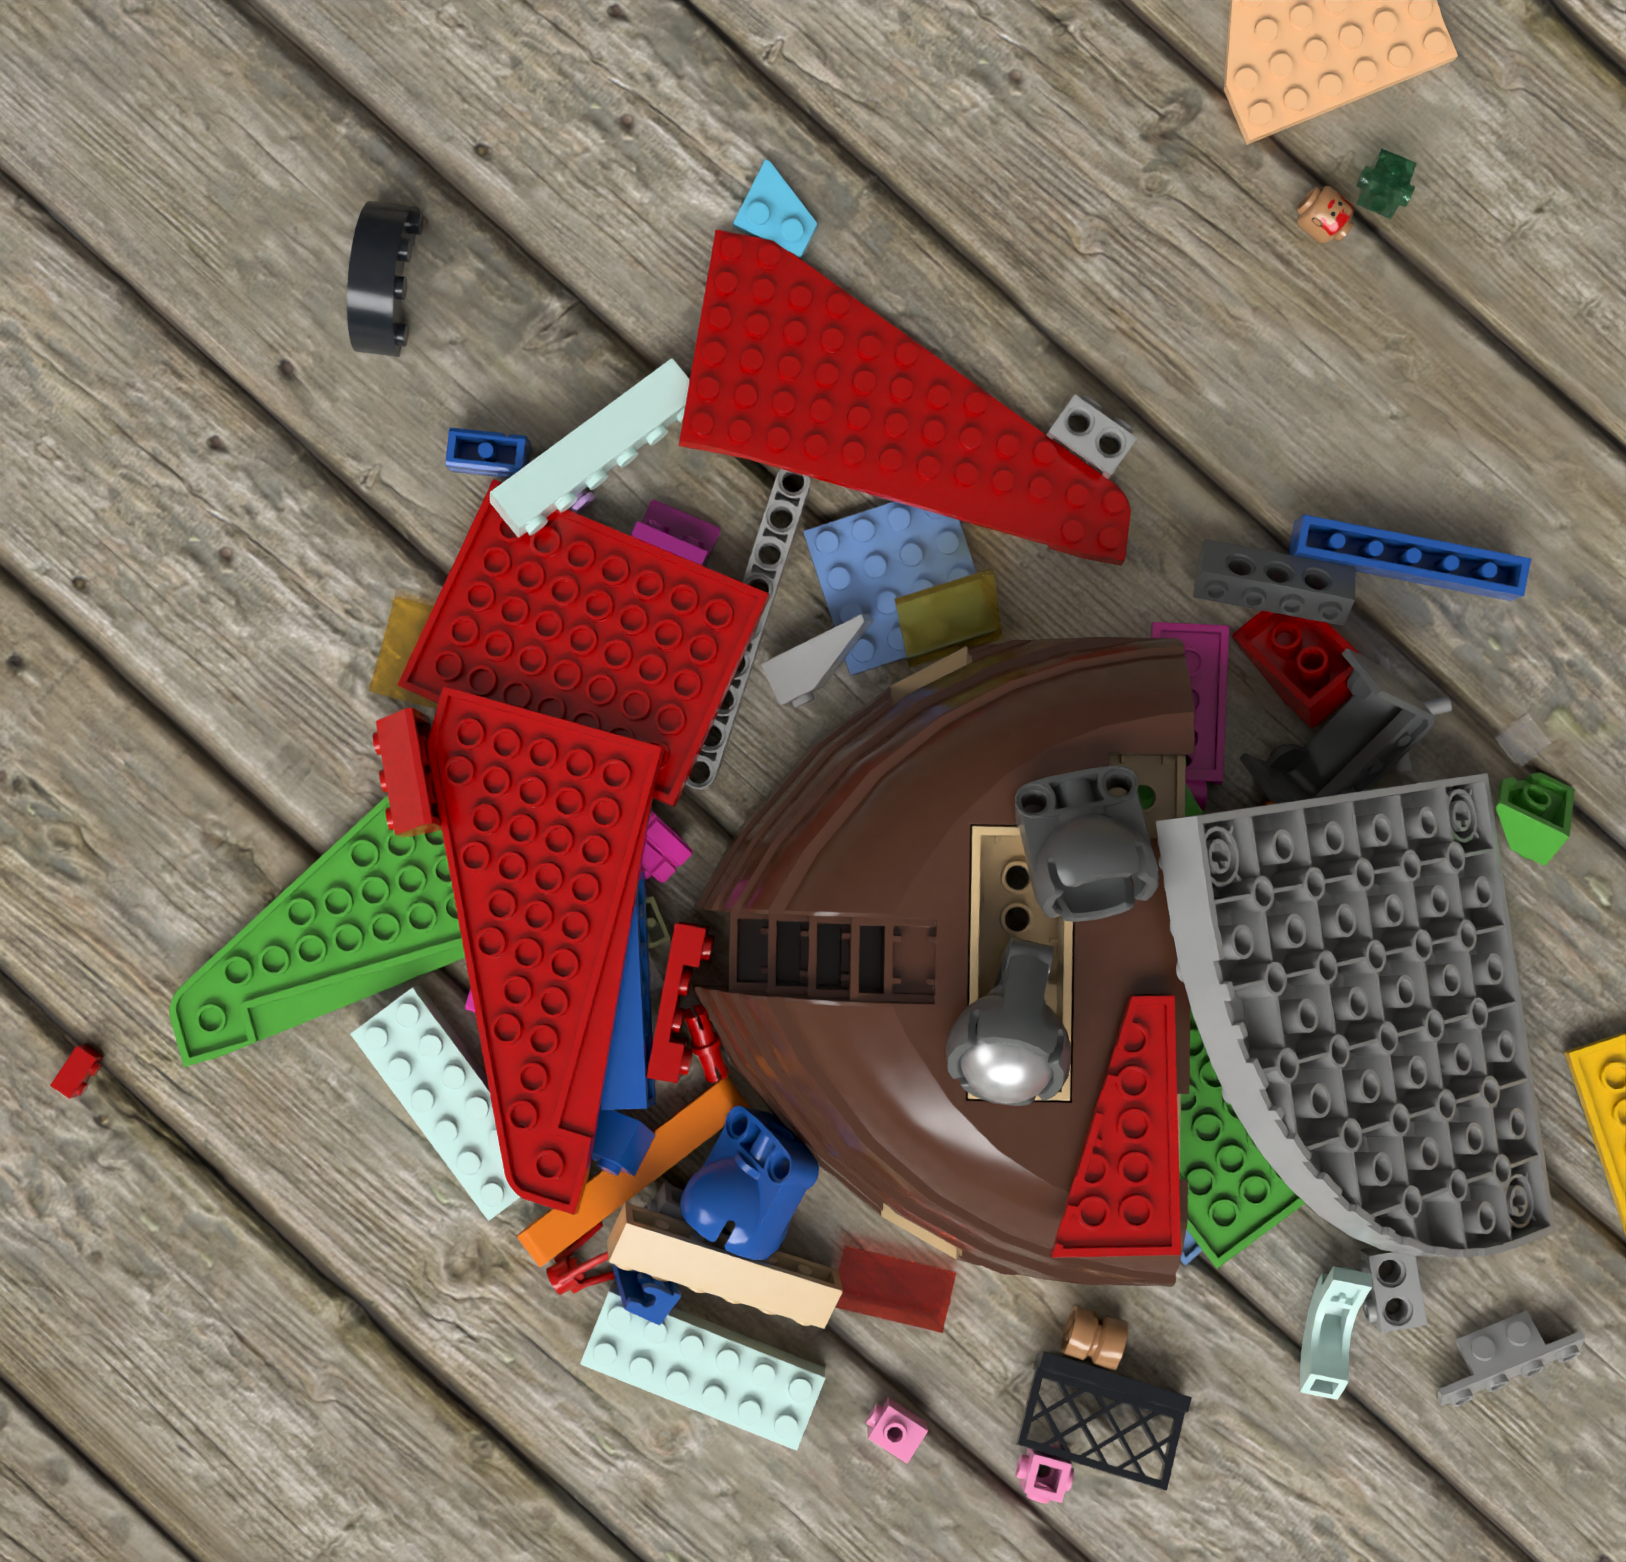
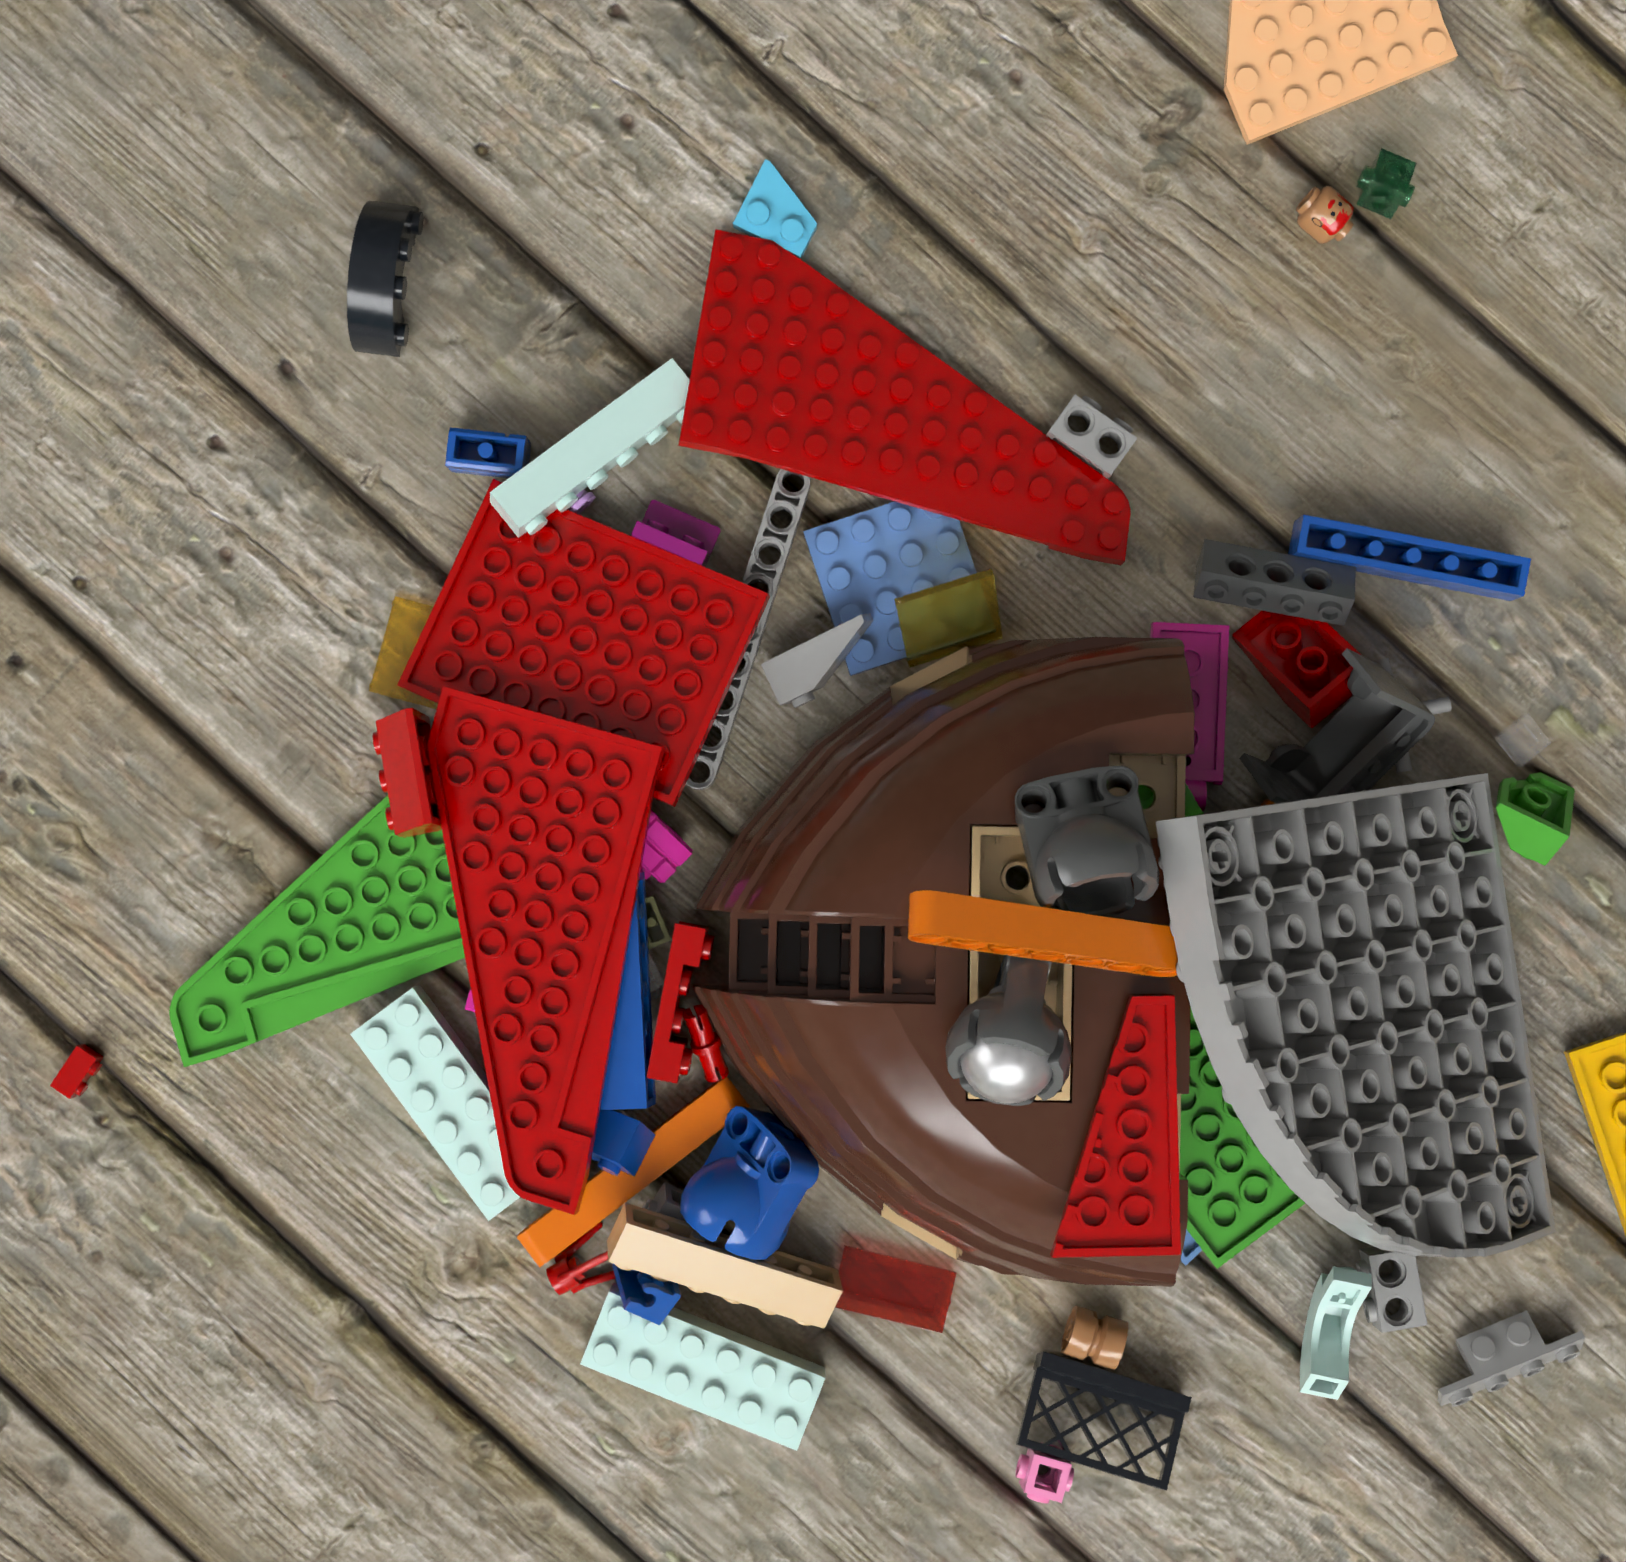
bright pink brick [865,1397,928,1463] -> none
none -> orange beam [908,890,1178,977]

